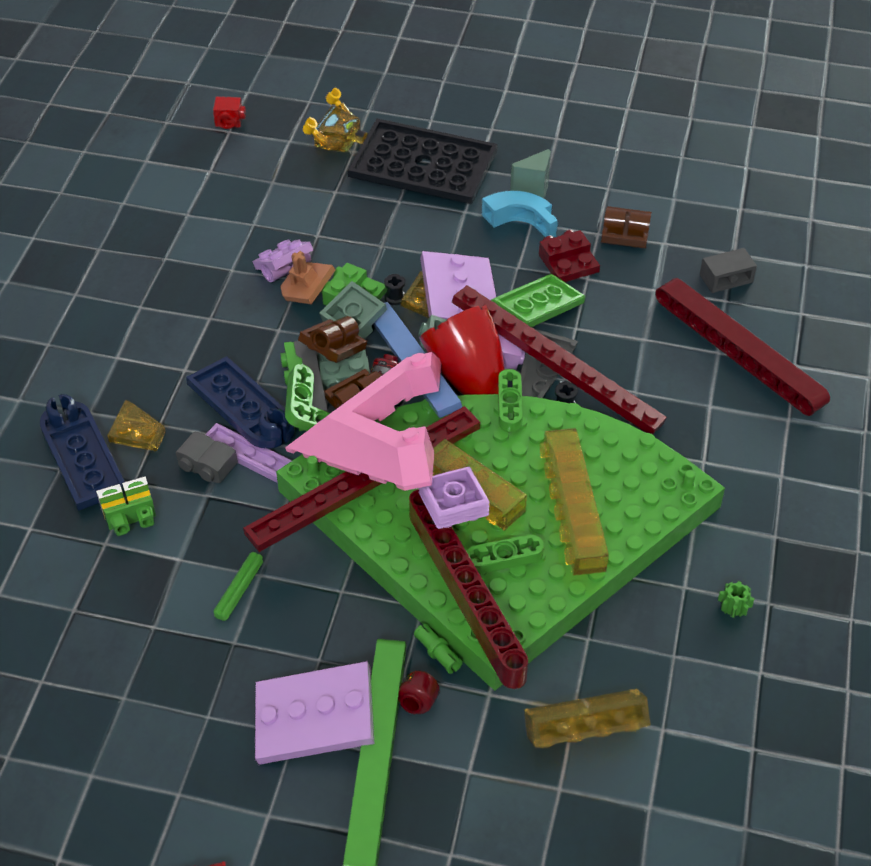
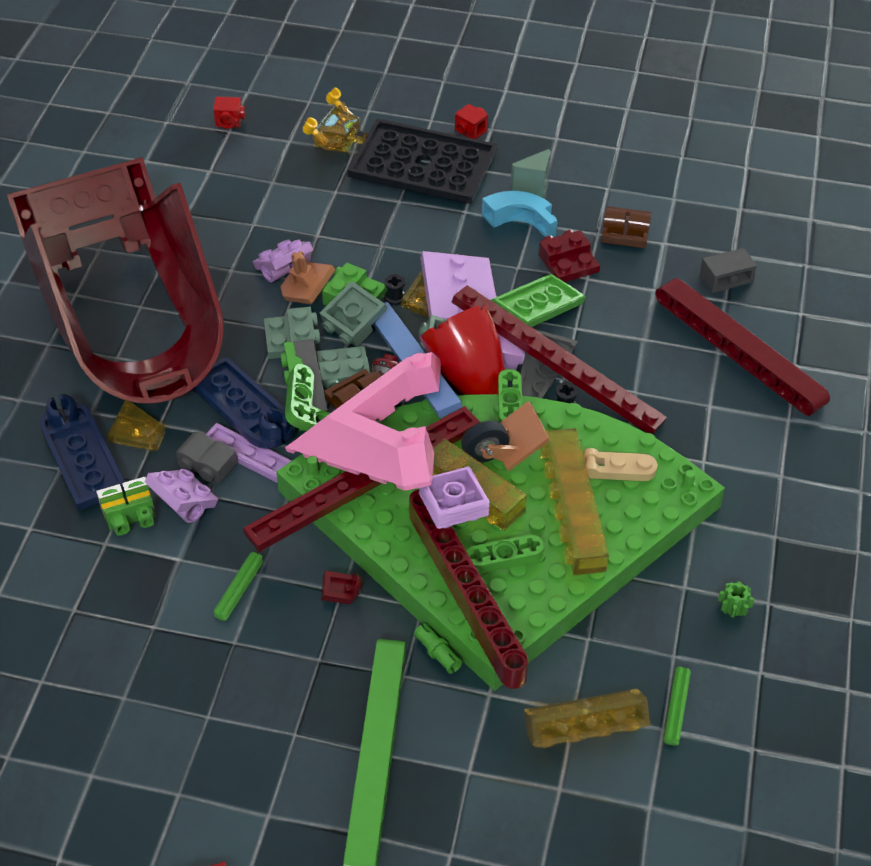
lavender plate [255,661,374,764] -> none
reddish brown plate [298,316,367,363] -> none
dark red head [398,670,440,714] -> none
none -> dark red piece [7,157,223,403]
none -> lavender plate [145,469,218,523]
none -> sand green plate [264,307,320,359]
none -> dark red plate [321,571,363,604]
none -> red brick [455,104,488,139]
none -> nougat plate [461,401,550,471]
none -> tan plate [583,448,658,481]
none -> bright green axle [663,666,691,746]

